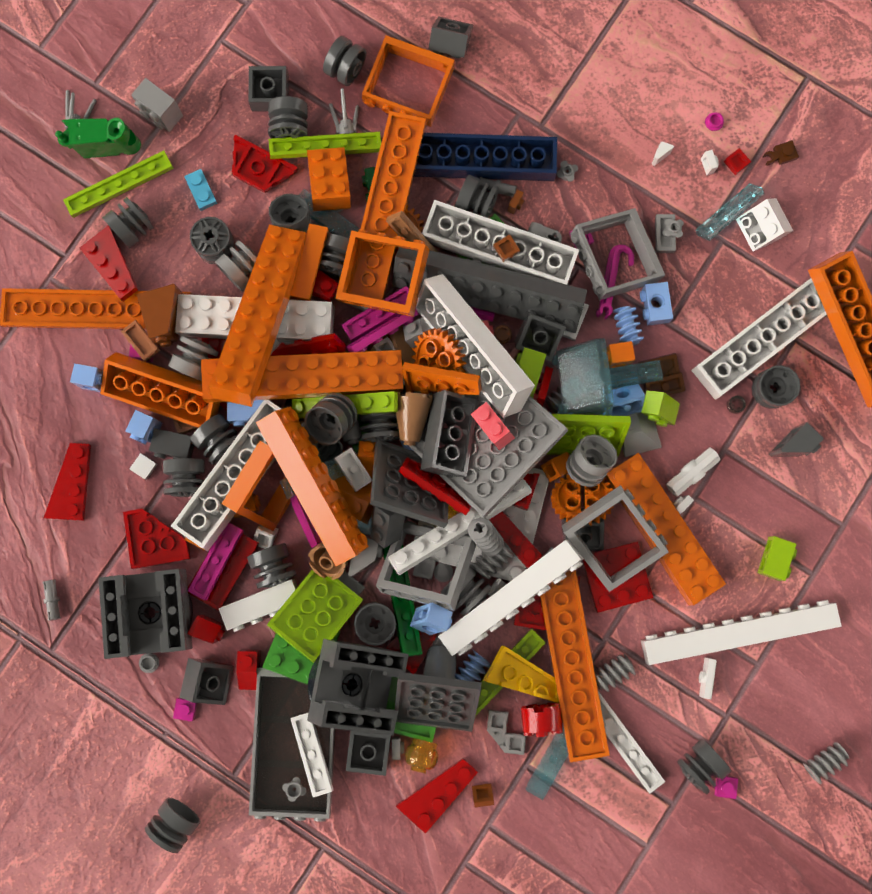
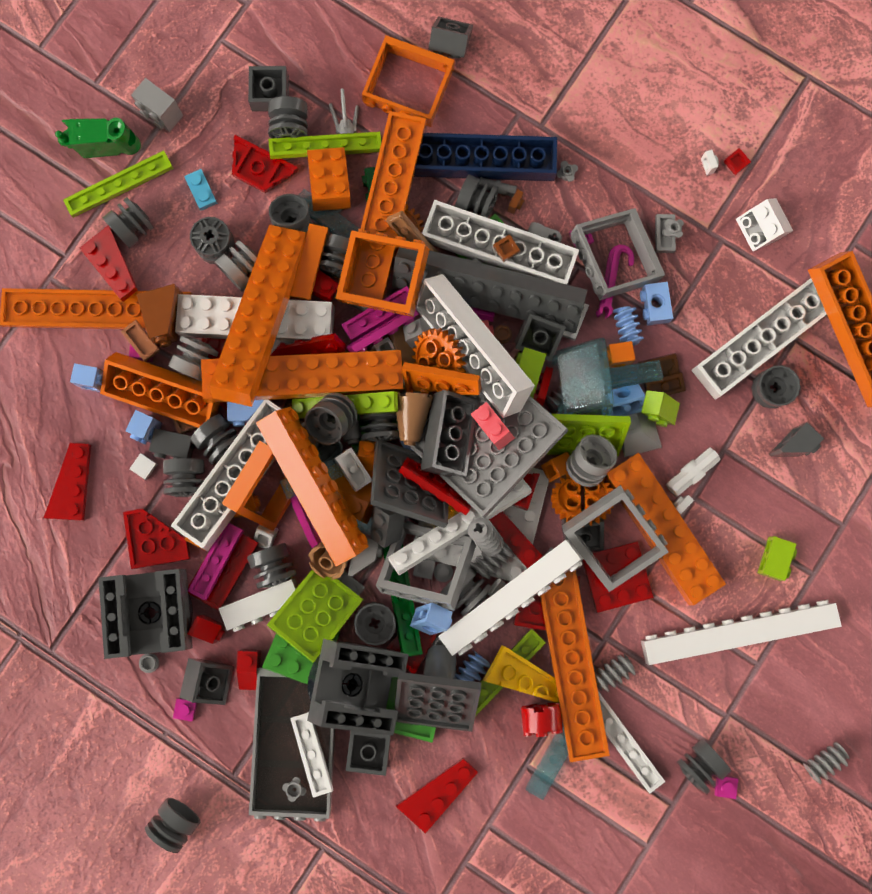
light grey pin [42,580,61,621] -> none
light grey plant [64,90,96,130] -> none
dark grey wheel [323,36,367,86] -> none
light grey plate [392,736,405,760] -> none
clear yellow piece [405,738,438,774] -> none
dark orange plate [472,783,494,808] -> none
light grey tile [487,710,526,755] -> none
white slope [652,141,674,166] -> none
clear light blue plate [695,183,764,241] -> none
white plate [699,657,717,700] -> none
dark pink plate [705,112,724,131] -> none
clear smoke bush [727,396,746,414] -> none
reddish brown plate [763,140,799,166] -> none

